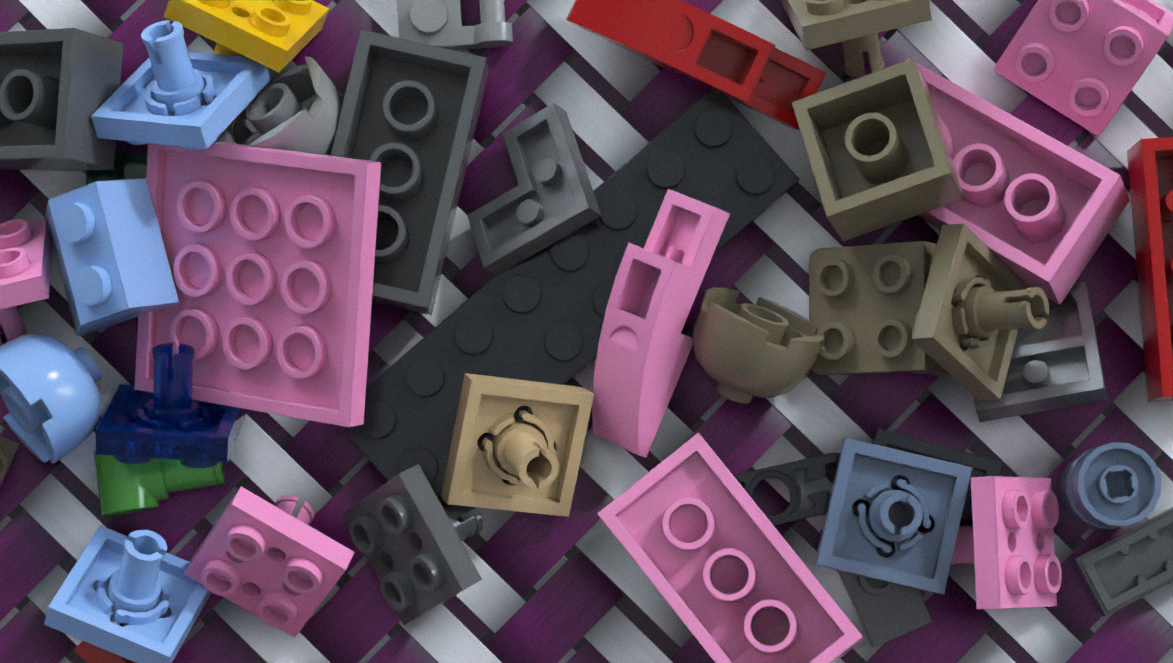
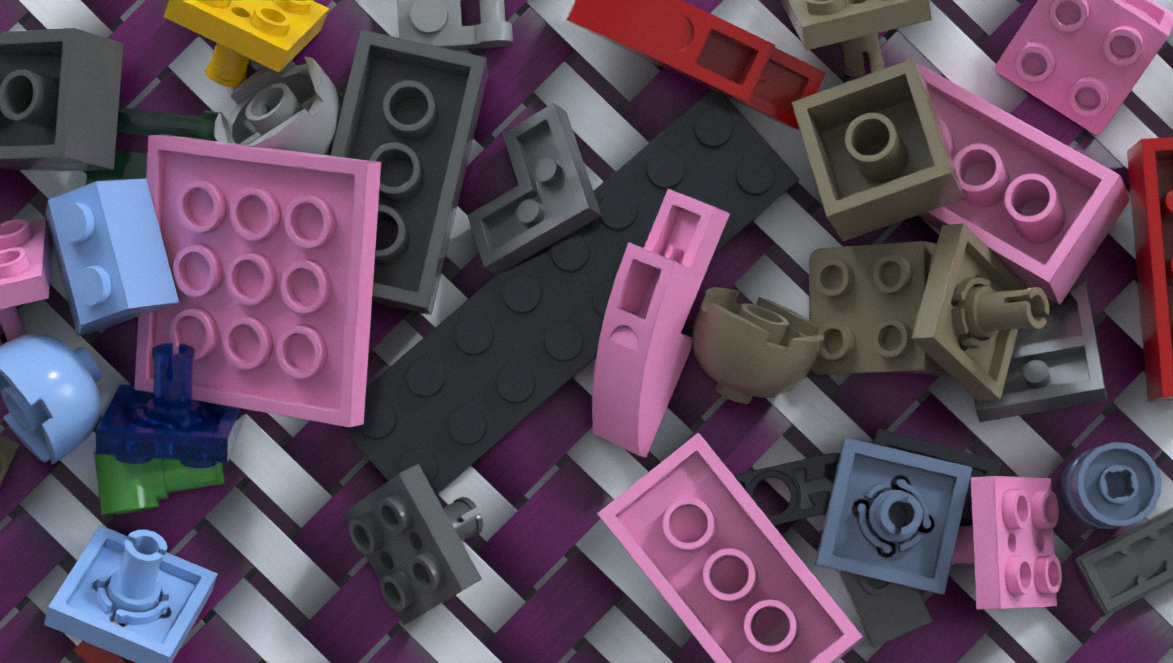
light blue plate [91,20,271,150] -> none
bright pink plate [184,487,355,638] -> none
tan plate [441,373,594,517] -> none

